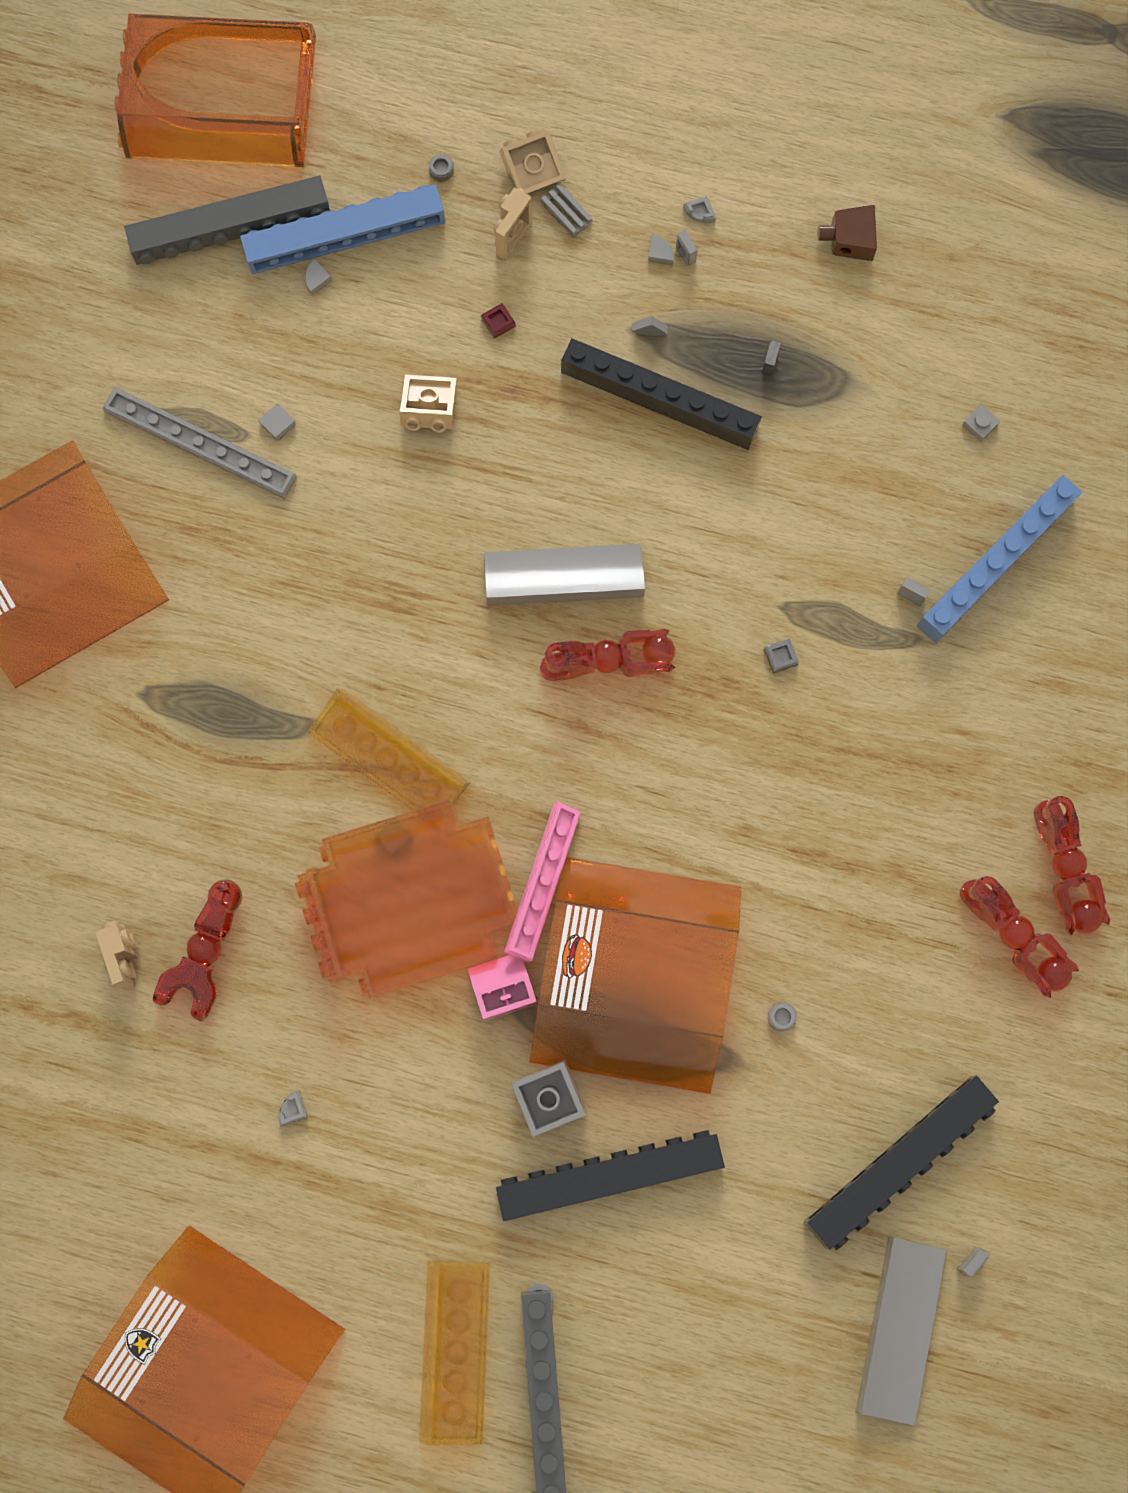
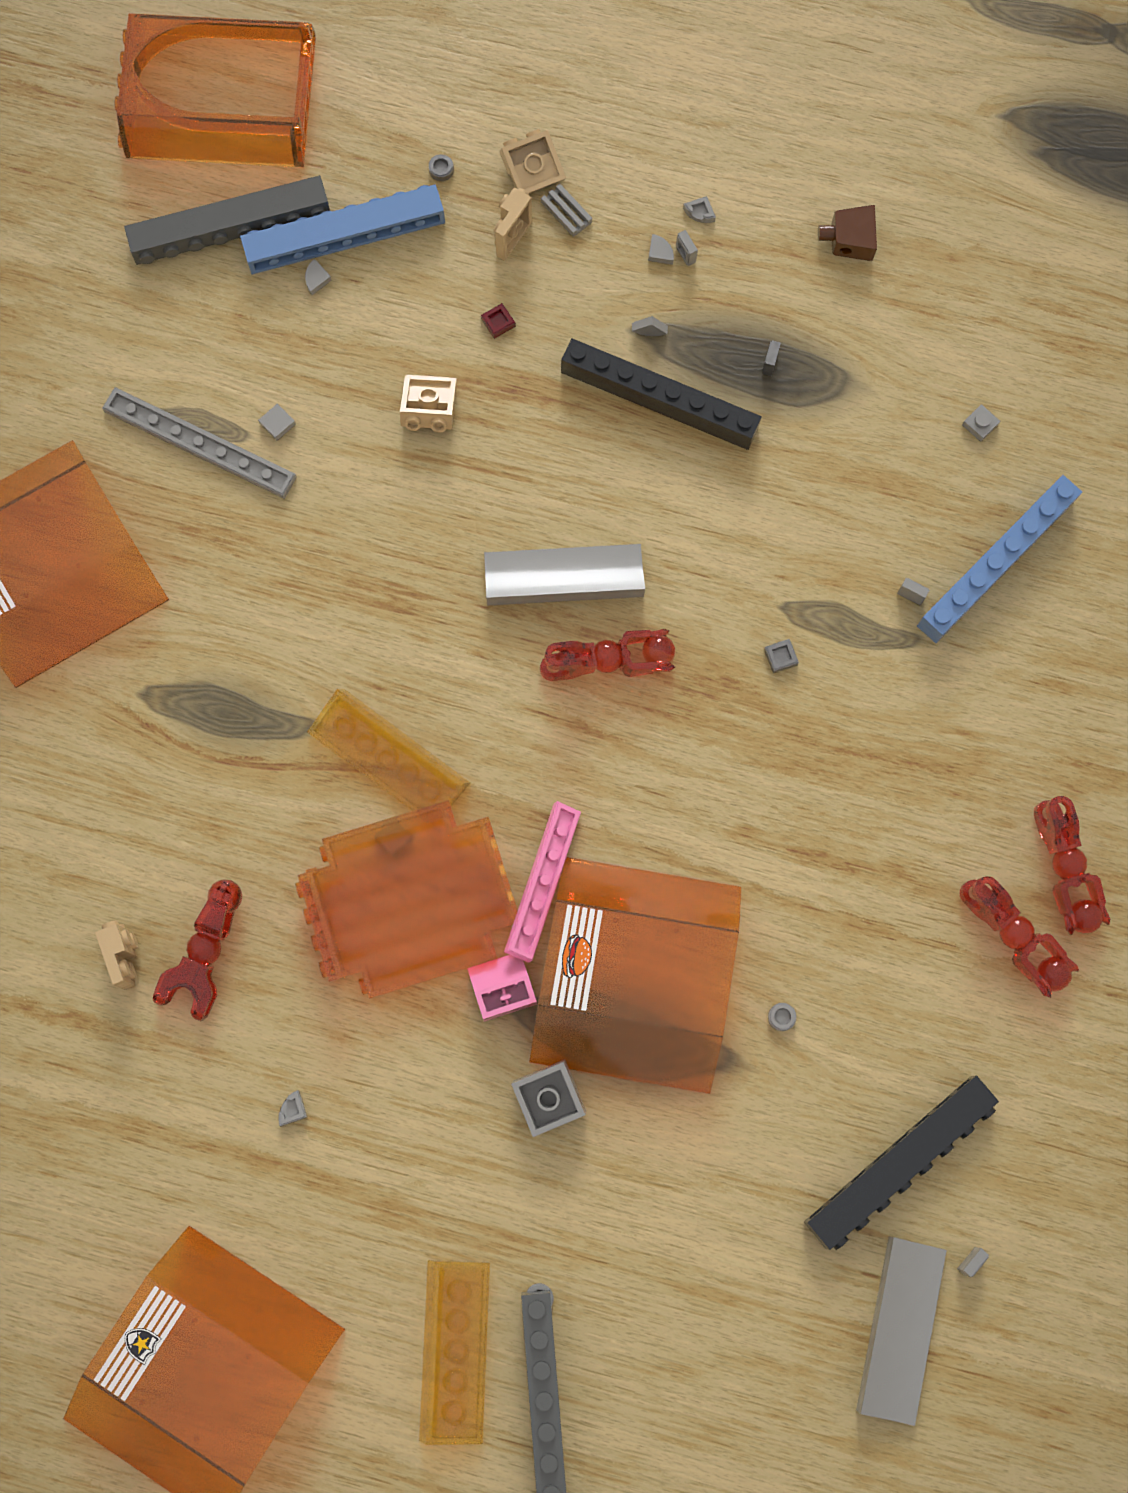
black brick [496,1130,725,1222] -> none

